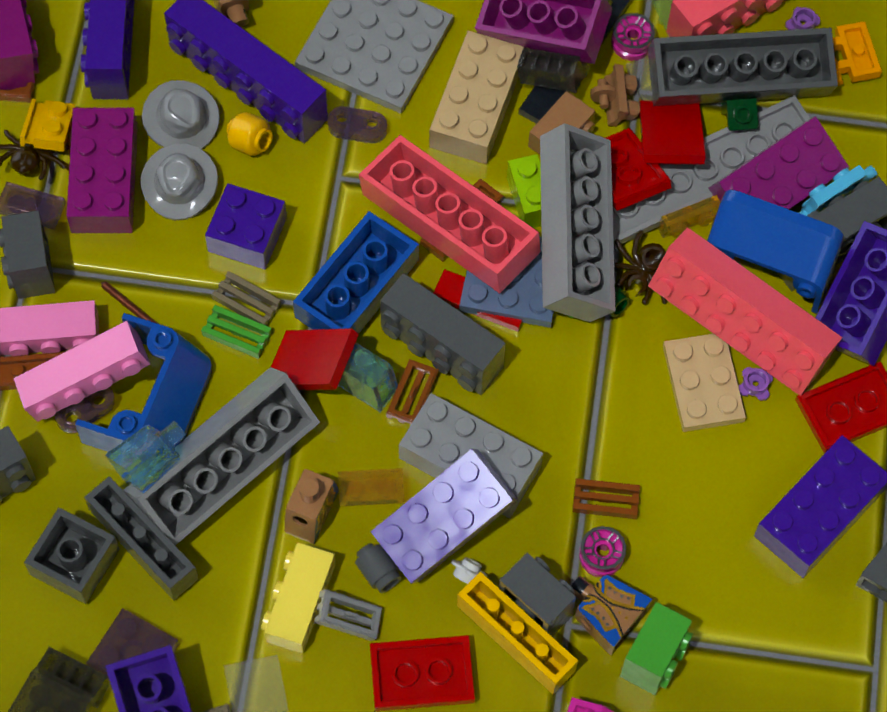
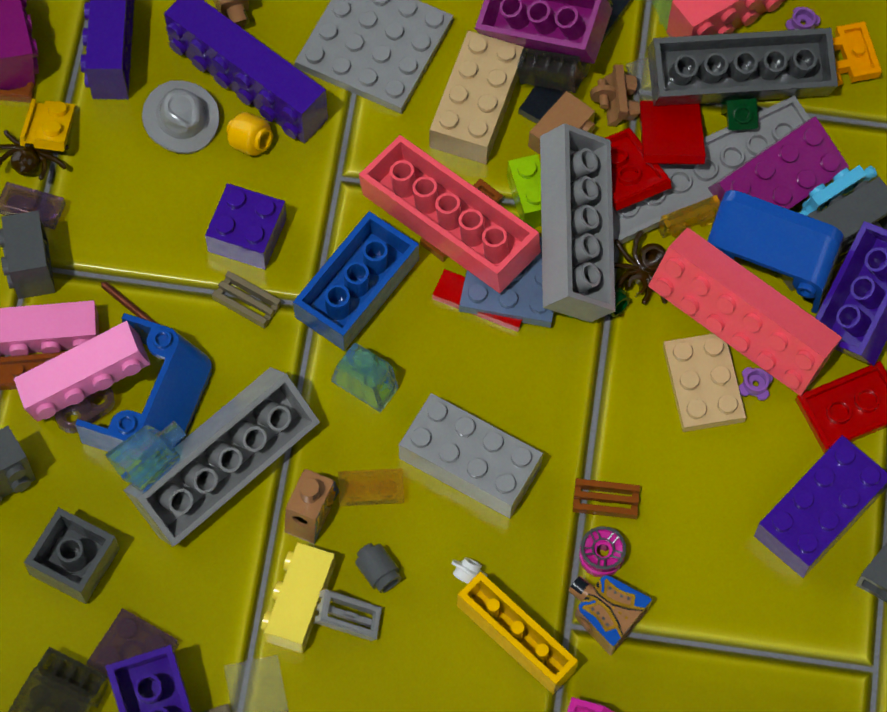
magenta brick [66,108,138,233] -> none
dark grey brick [84,476,198,600] -> none
light grey hat [140,143,218,220] -> none
bright green tile [201,305,272,359] -> none
red tile [271,328,359,390] -> none
plate [327,106,387,143] -> none
red plate [370,635,475,712] -> none
brick [371,449,519,583] -> none
dark grey brick [380,273,506,395] -> none
dark orange tile [386,359,439,426] -> none
dark grey brick [499,553,576,637] -> none
dark pink wheel [611,13,655,61] -> none
bright green brick [620,602,693,695] -> none

